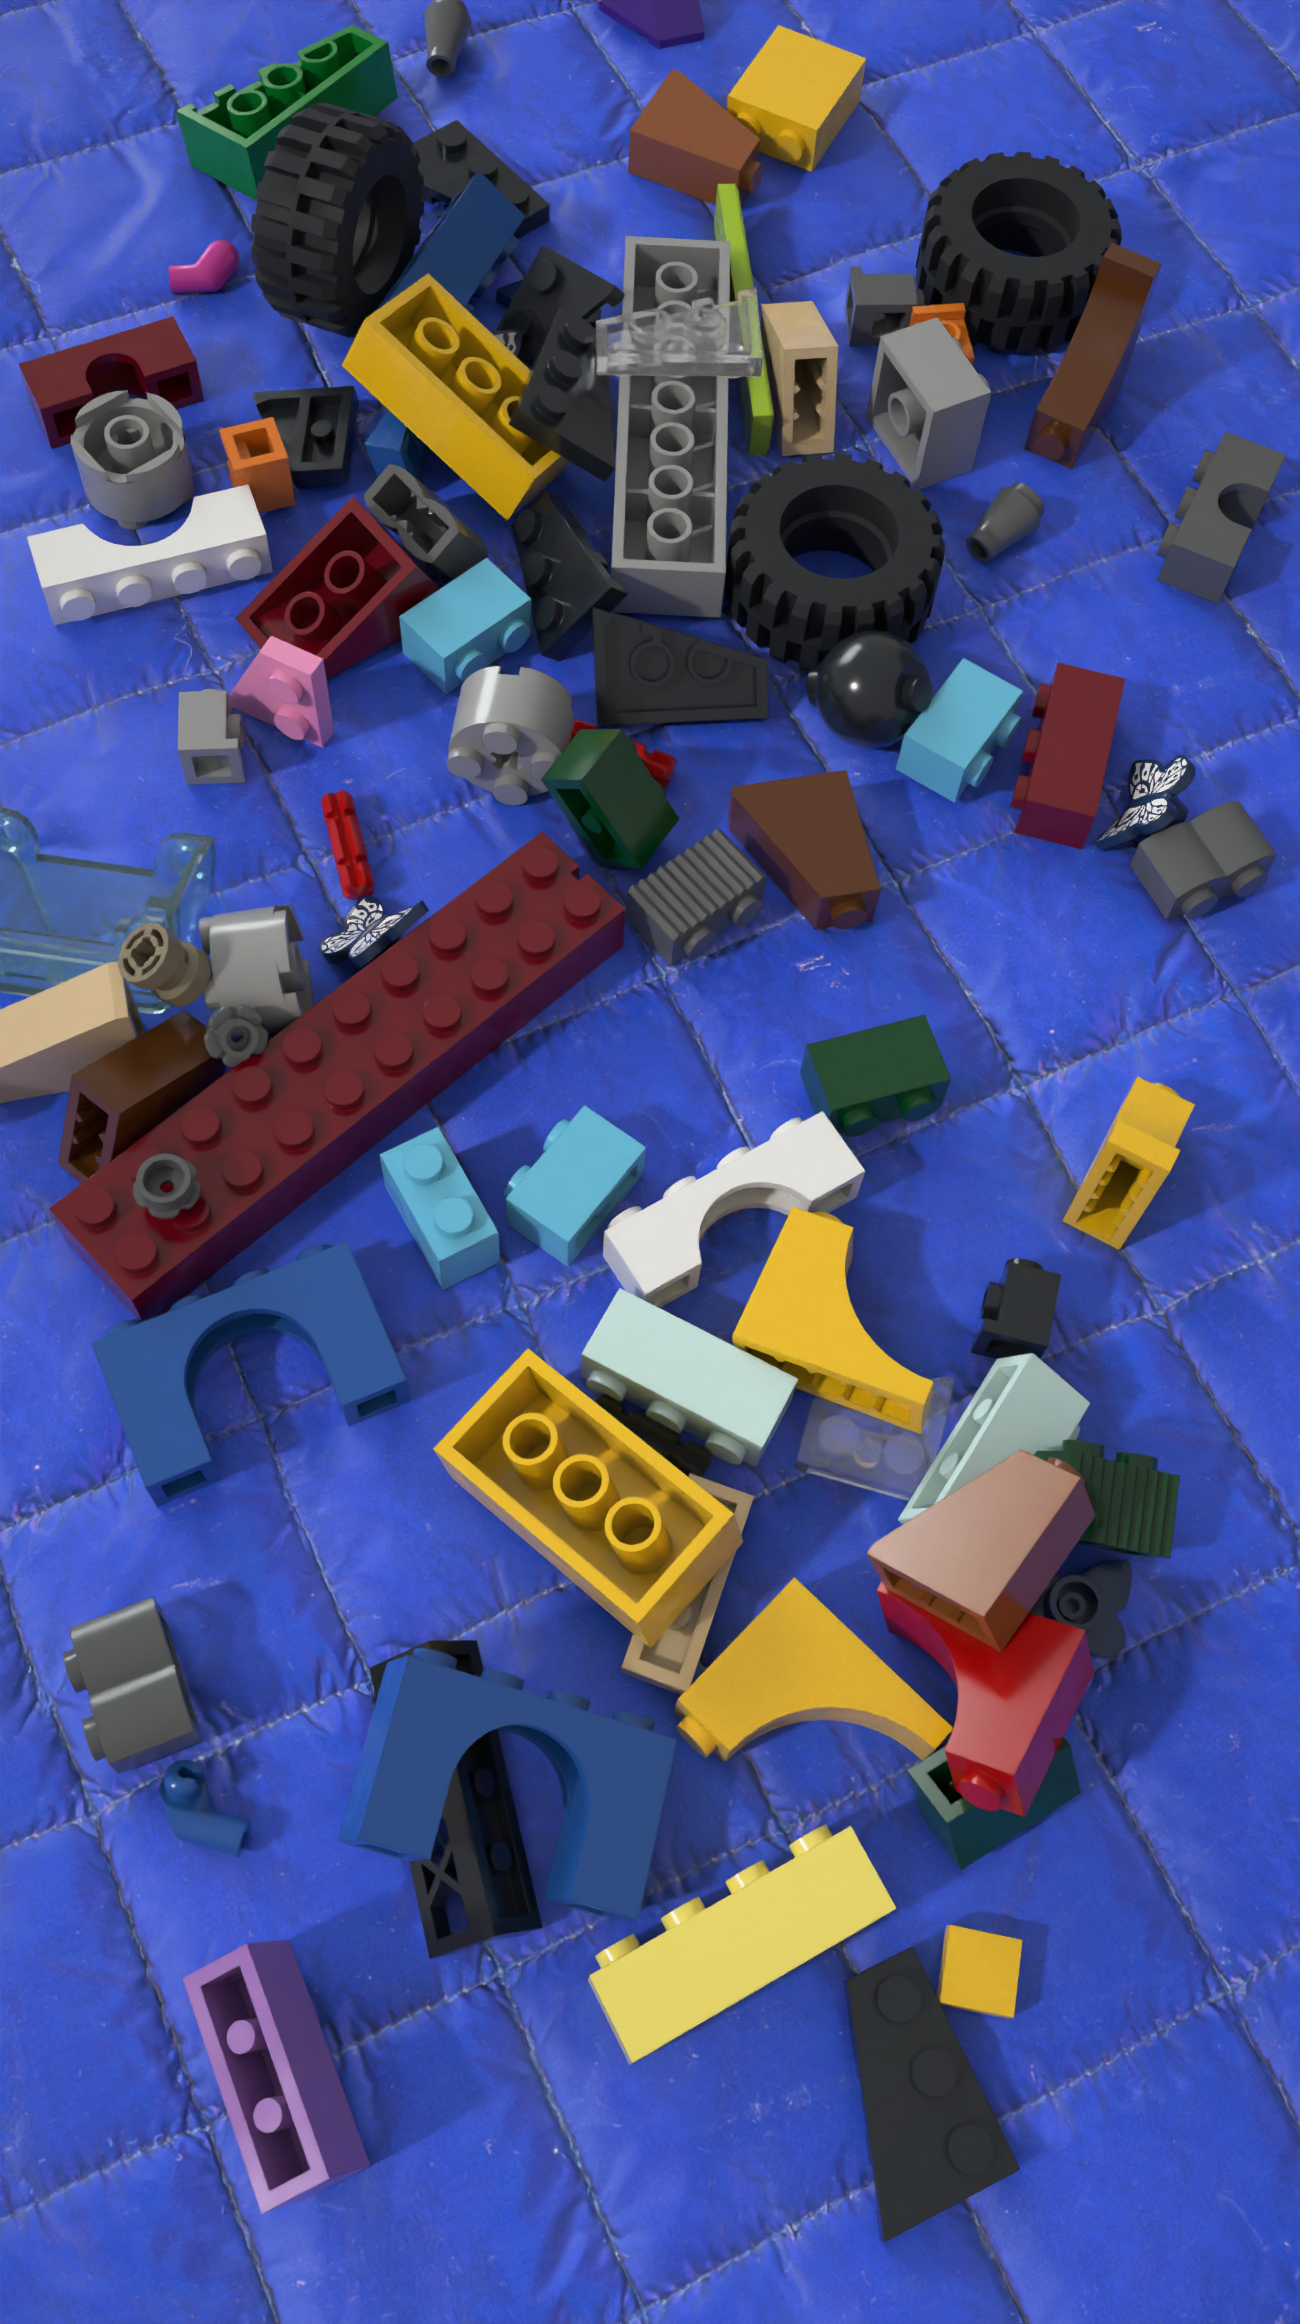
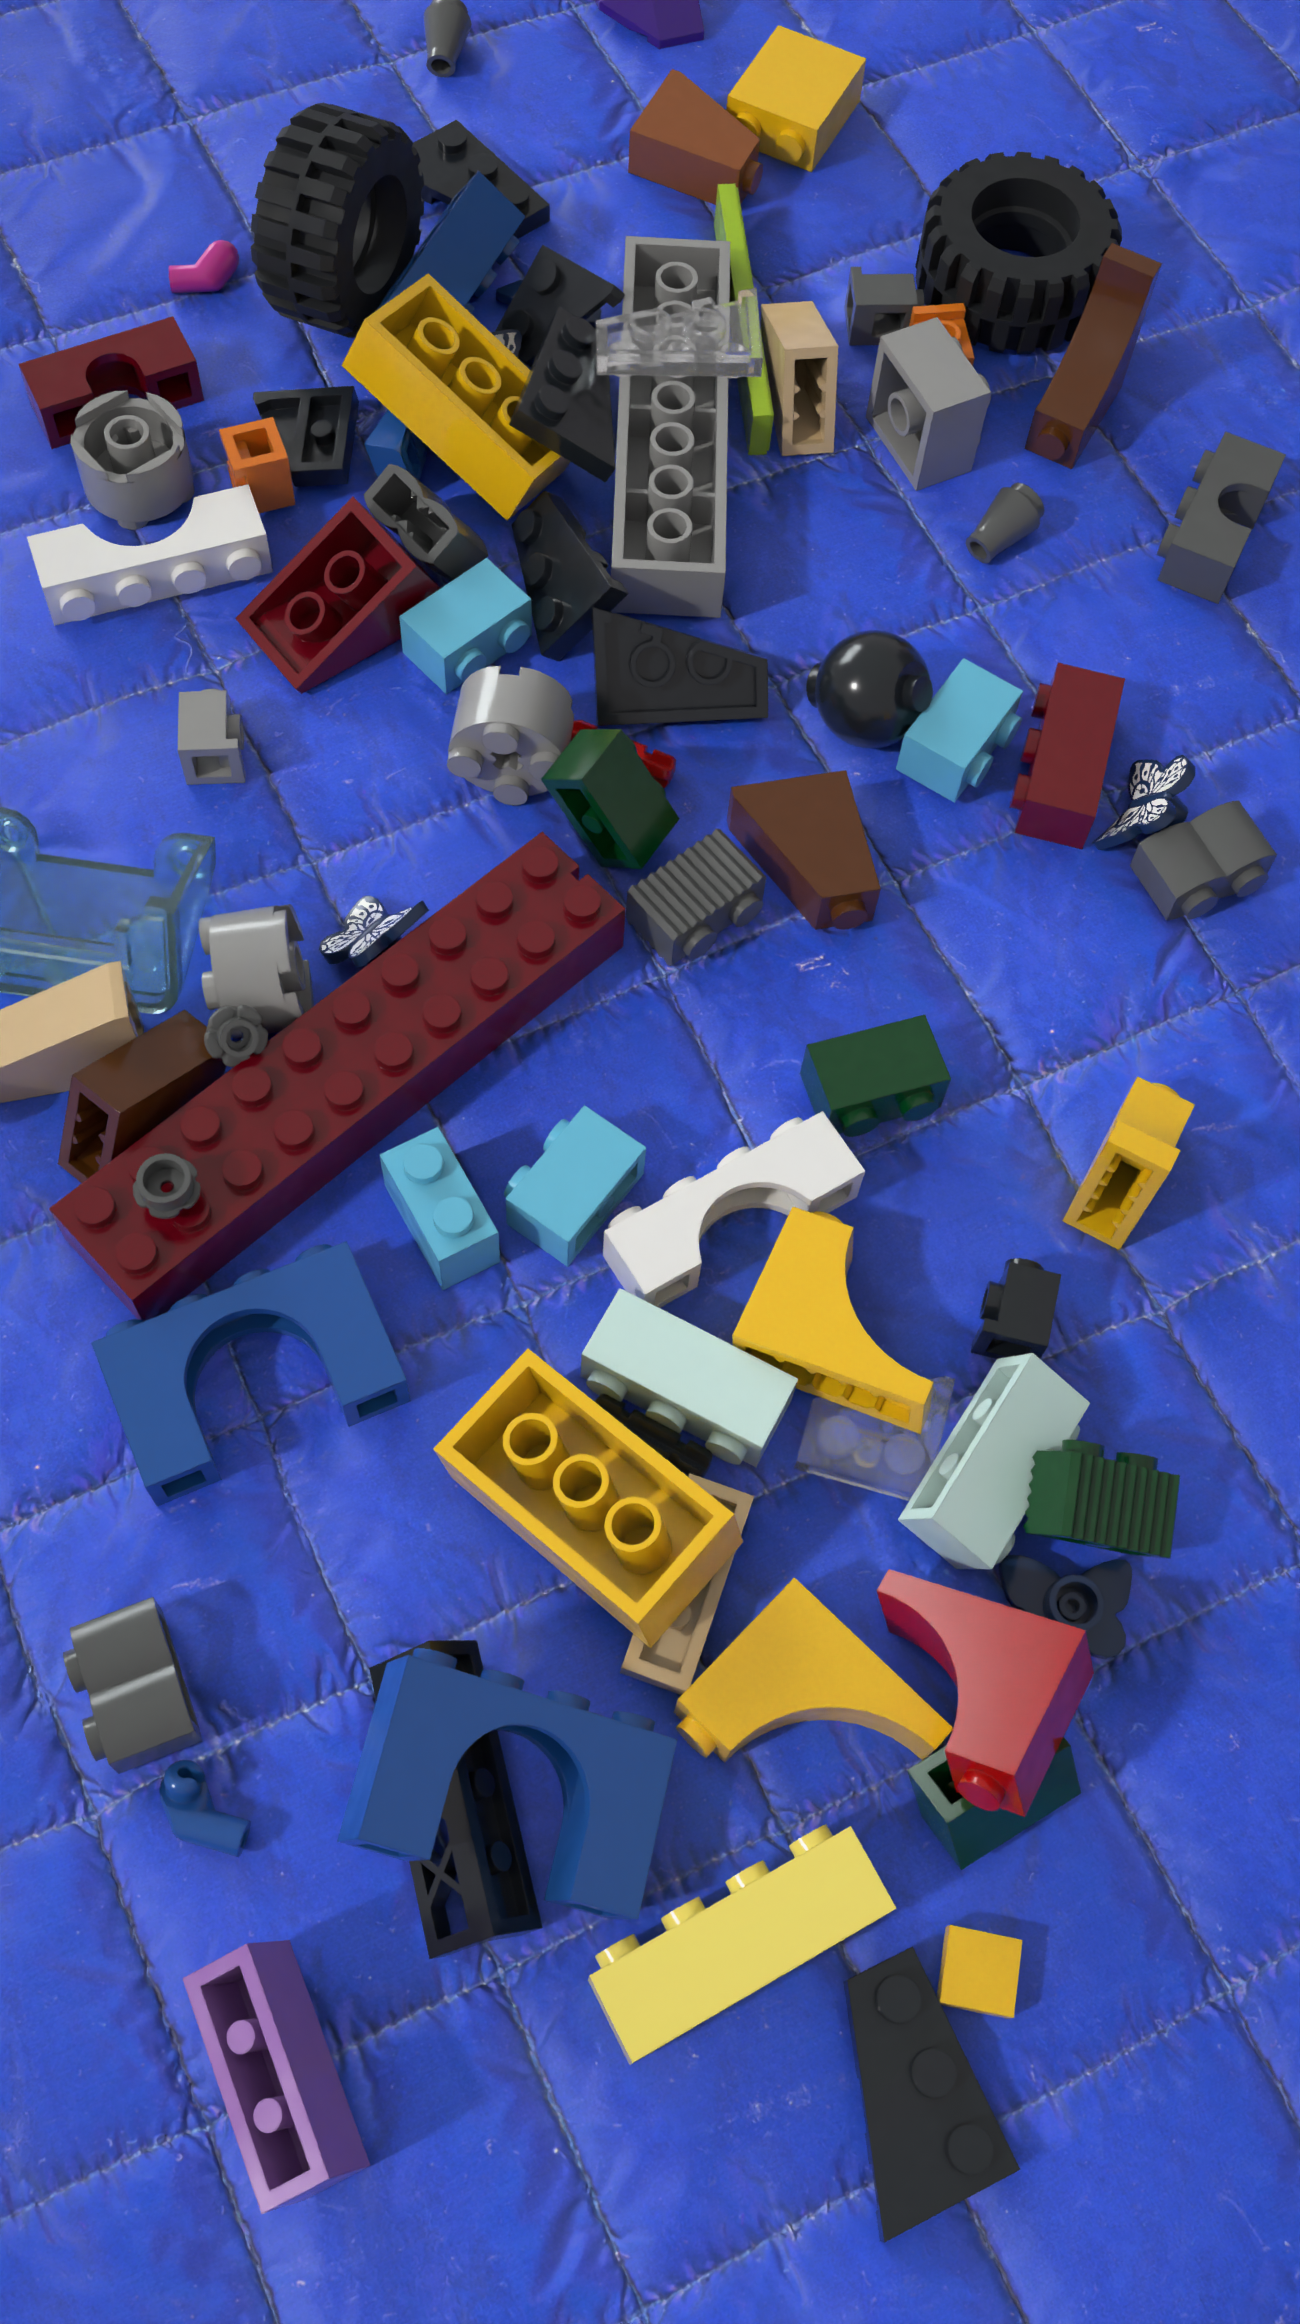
dark tan wheel [118,922,211,1007] -> none
green wedge [176,25,398,201] -> none
bright pink wing [229,636,334,748] -> none
red axle [321,790,375,900] -> none
black tyre [725,453,945,671] -> none
slope [866,1450,1096,1652] -> none

